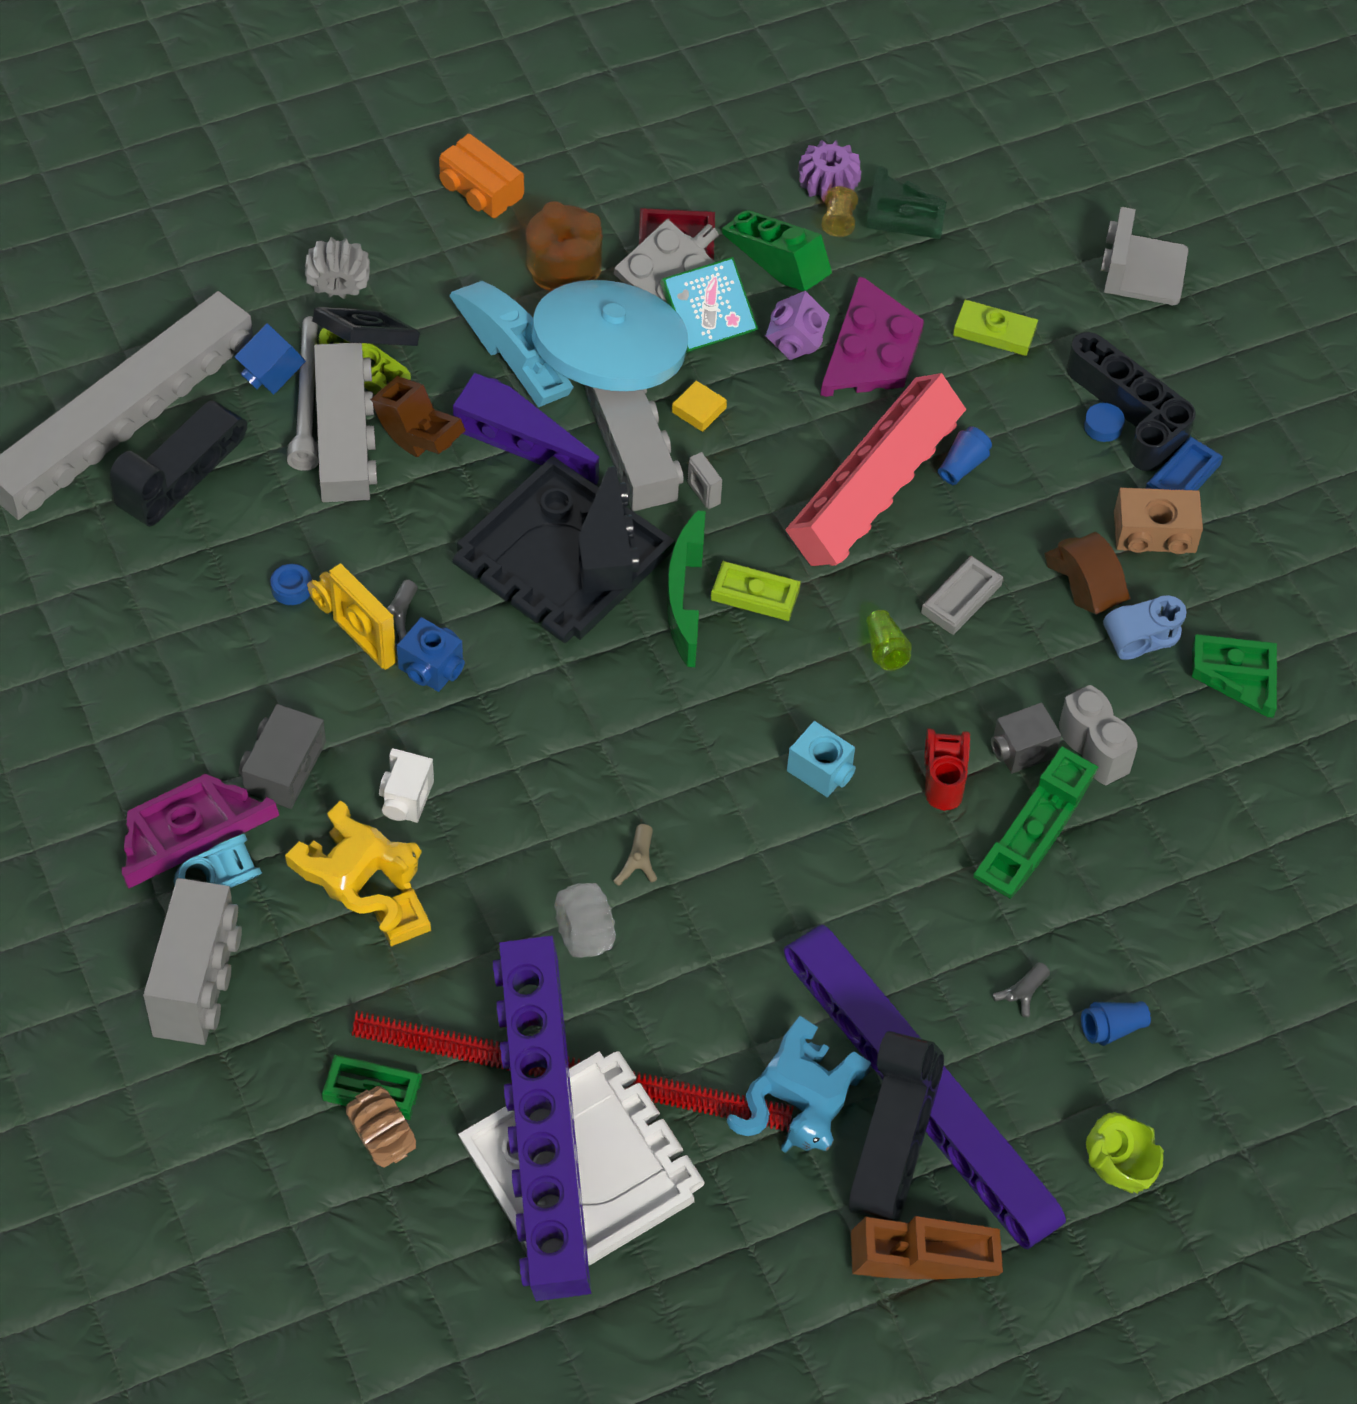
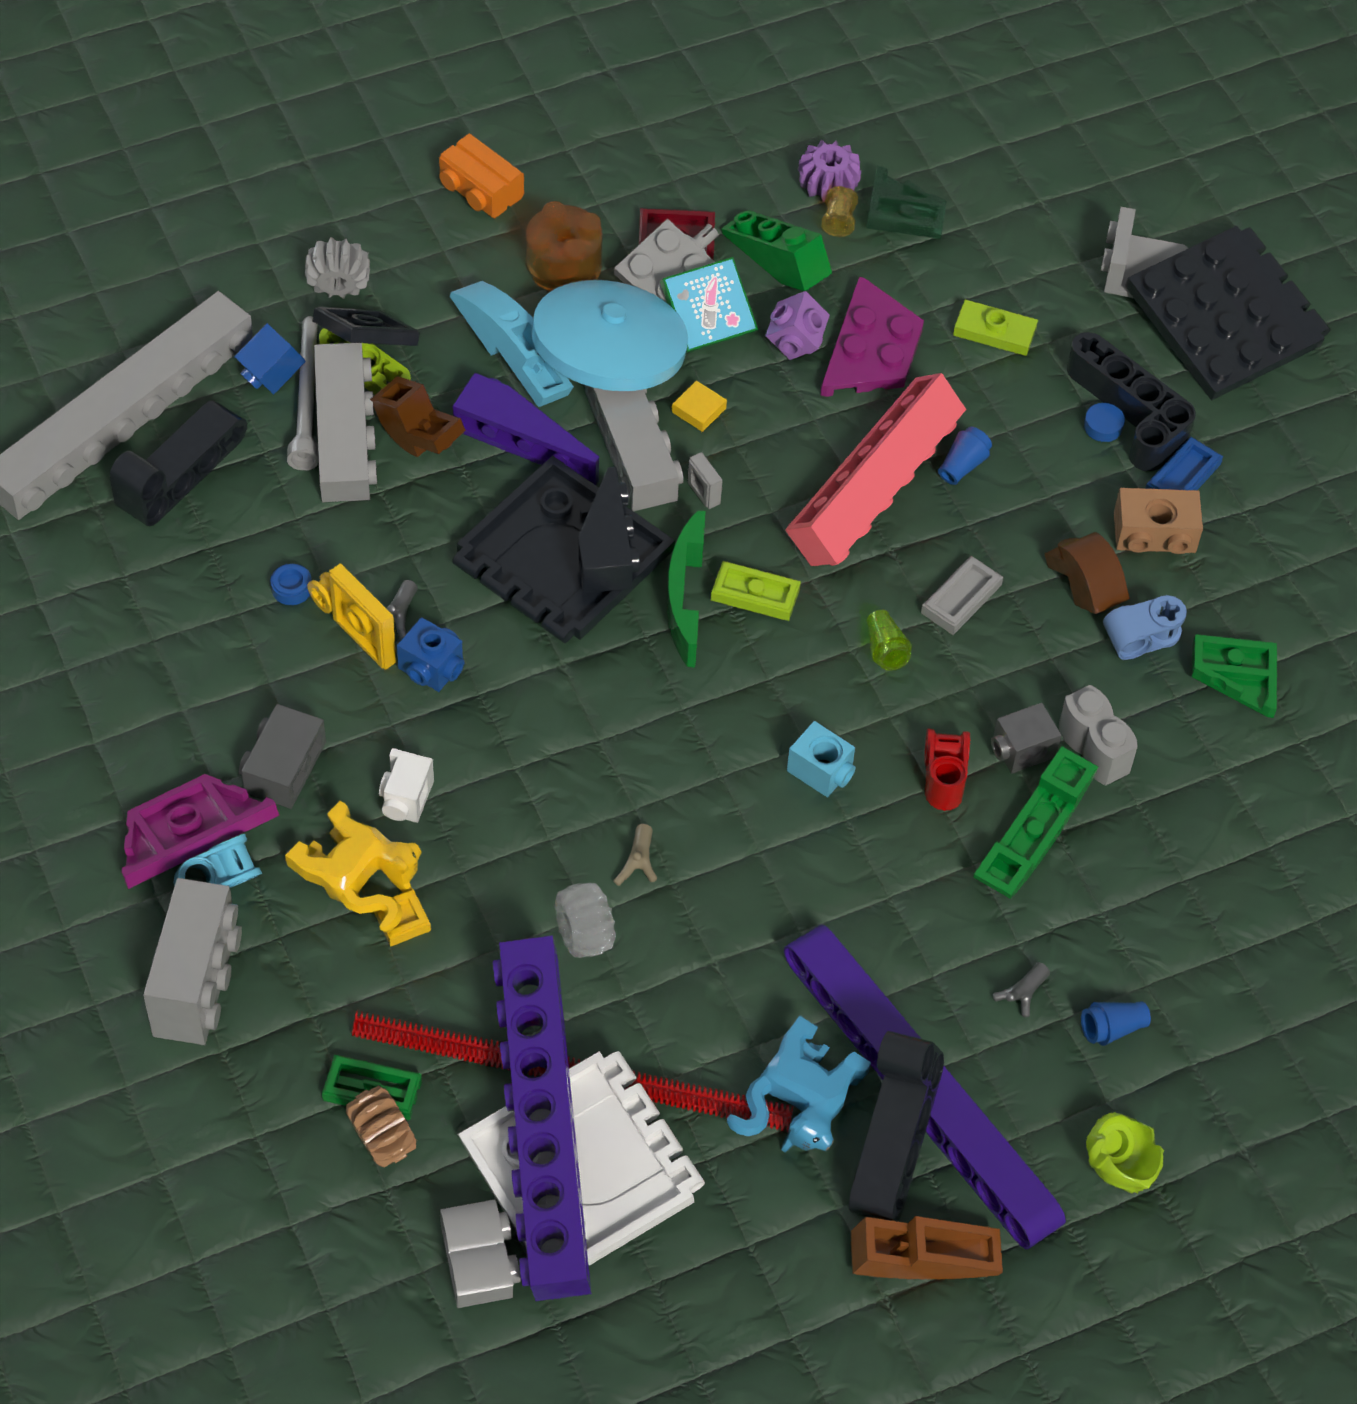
none -> light grey brick [440,1200,520,1308]
none -> black hinge [1125,226,1331,401]

